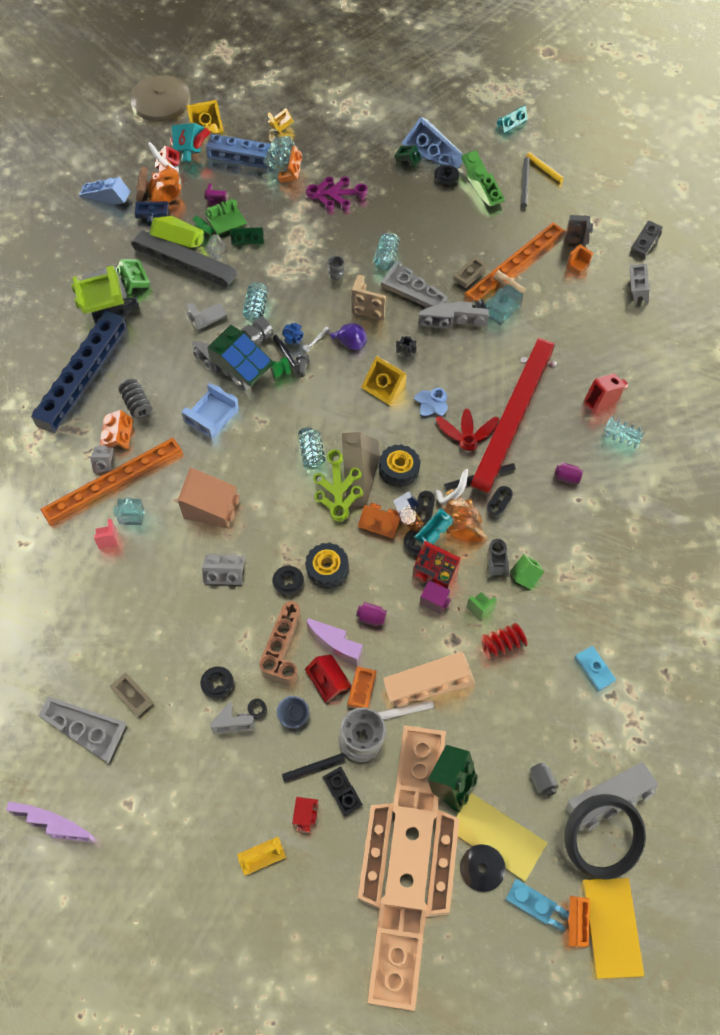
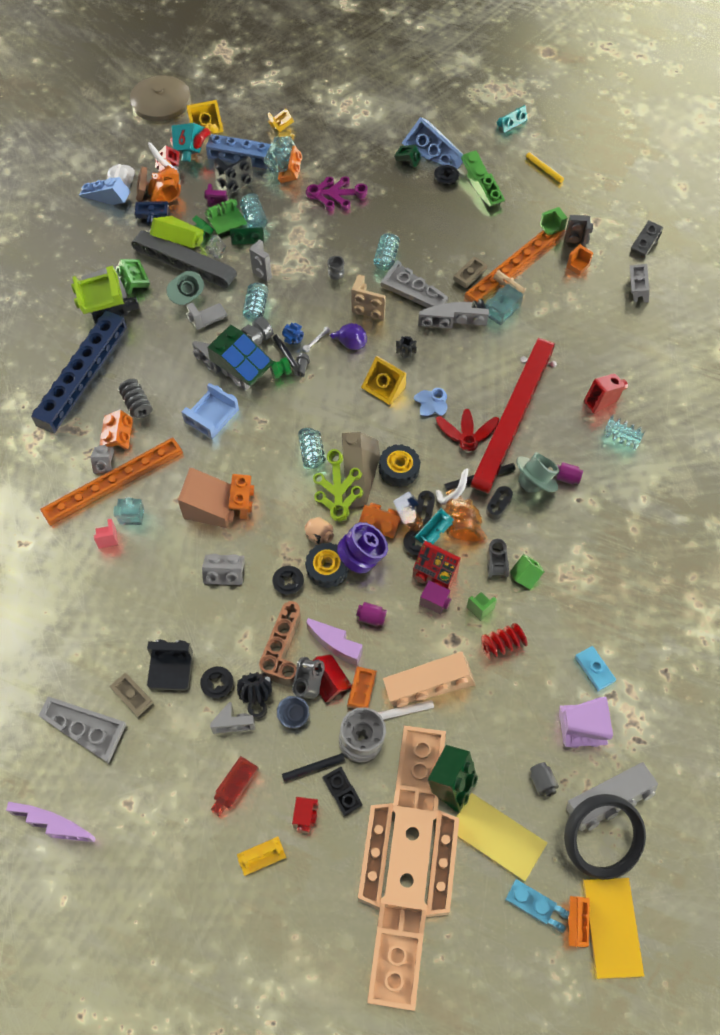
black dish [460,844,506,892] -> none
dark grey bar [521,157,530,208] -> none
none -> white piece [107,164,135,188]
none -> black bracket [147,639,193,691]
none -> sand green piece [166,271,204,305]
none -> clear red hinge [211,756,259,817]
none -> black bracket [213,156,253,195]
none -> orange bracket [229,474,254,520]
none -> black gear [237,672,272,705]
none -> clear light blue piece [240,193,267,228]
none -> light grey bracket [249,240,272,282]
none -> dark grey piece [292,657,325,699]
none -> light nougat head [305,517,334,545]
none -> dark purple wheel [337,522,388,573]
none -> sand green helmet [516,452,559,493]
none -> bright green panel [540,207,567,236]
none -> lavender piece [559,697,613,748]

